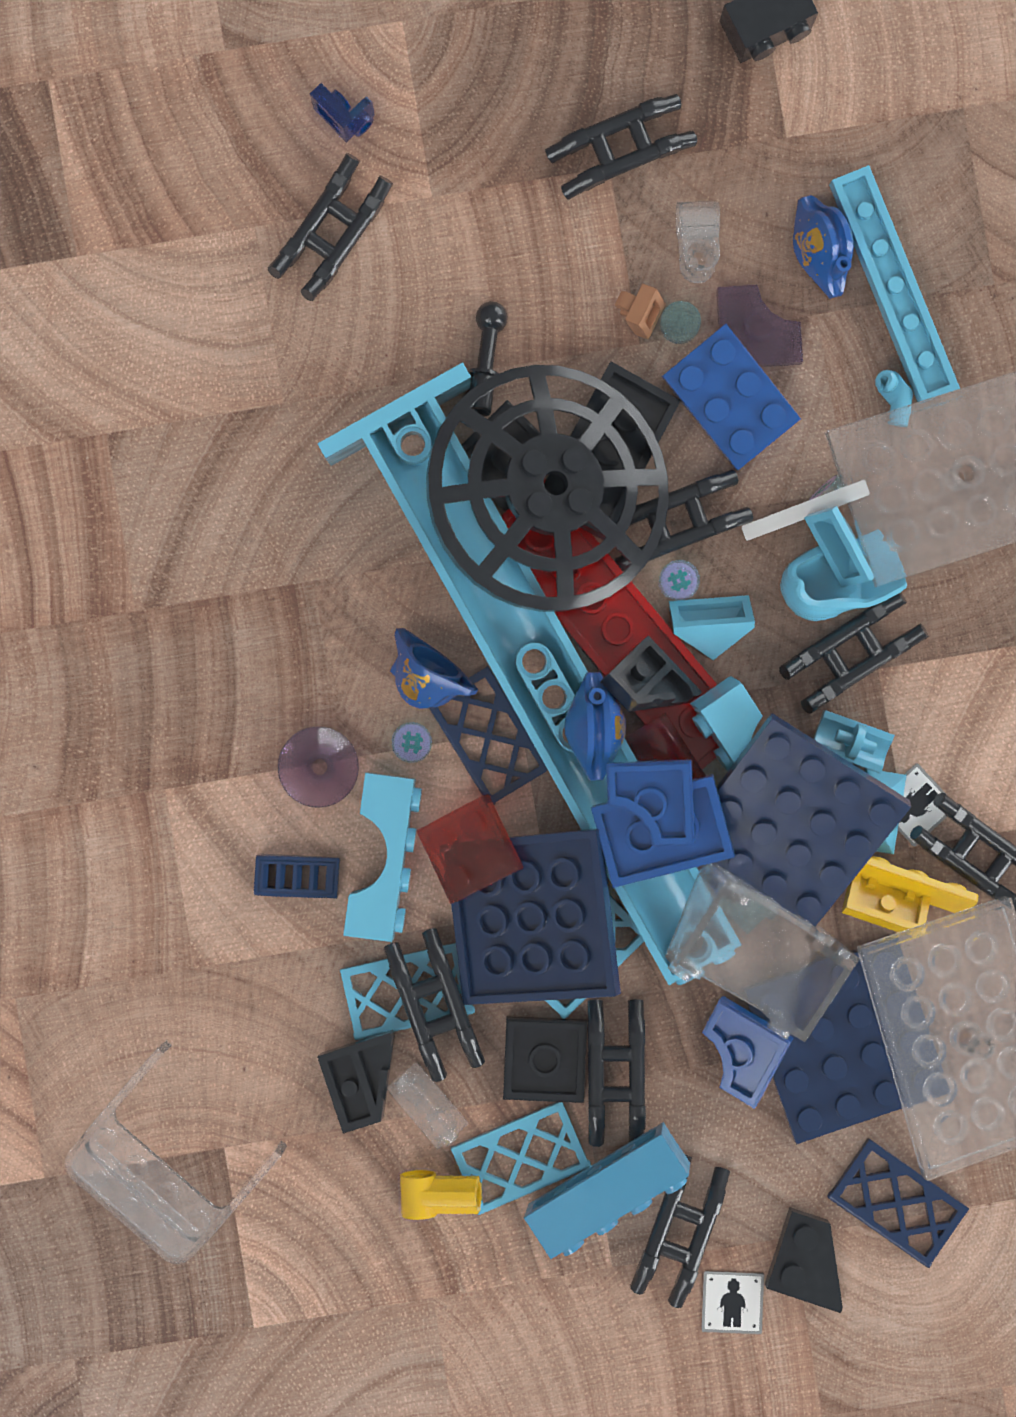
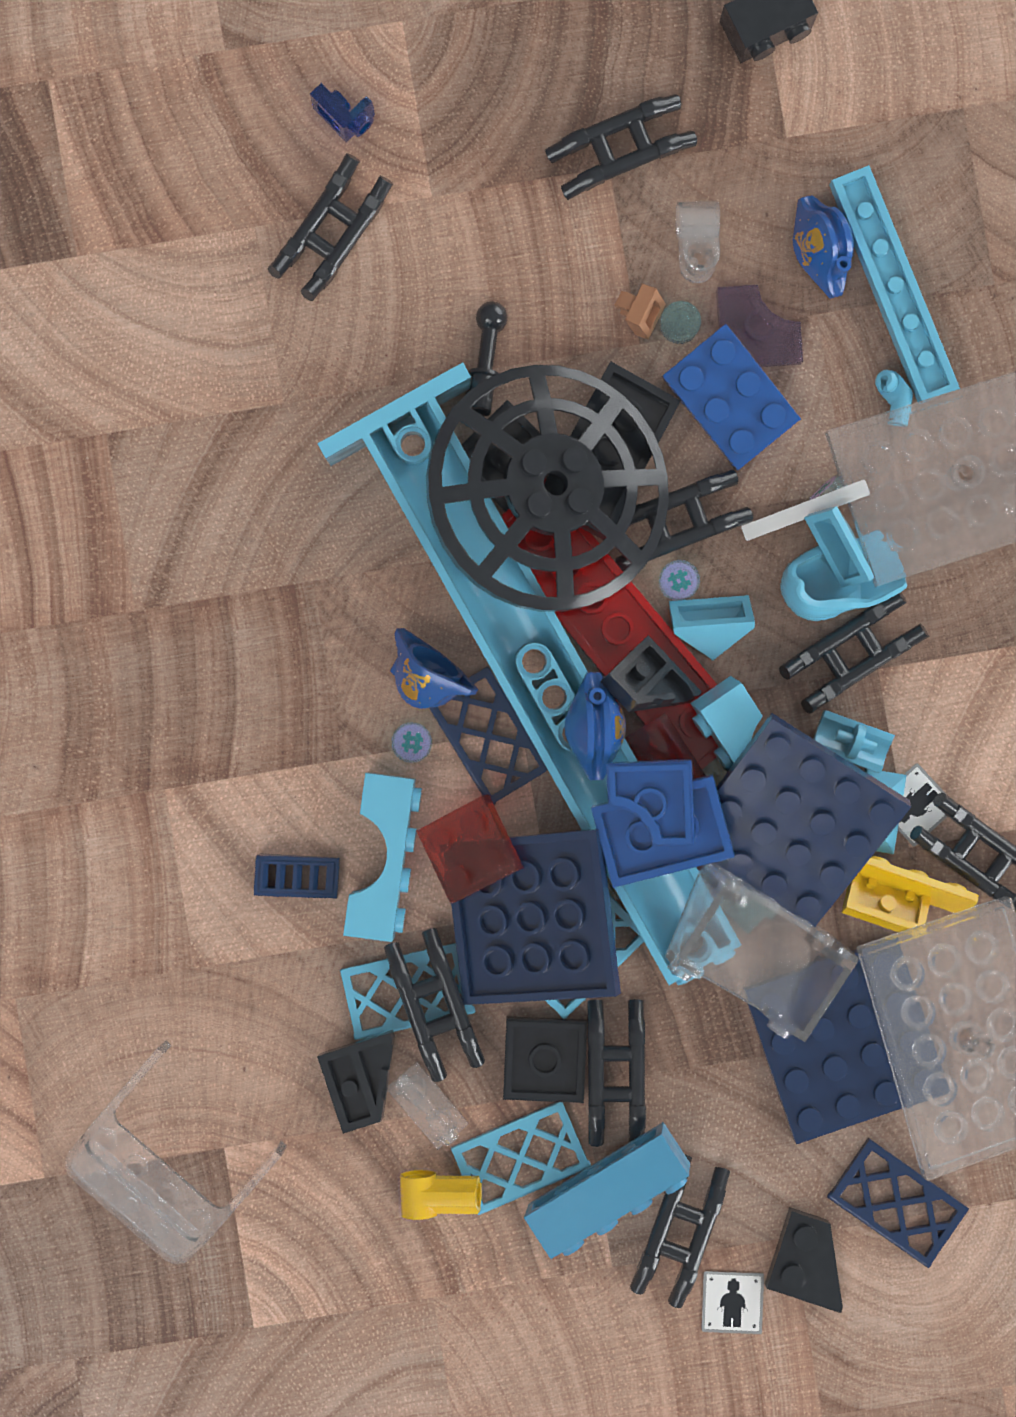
dish [278,727,359,808] -> none
tile [702,996,794,1109] -> none

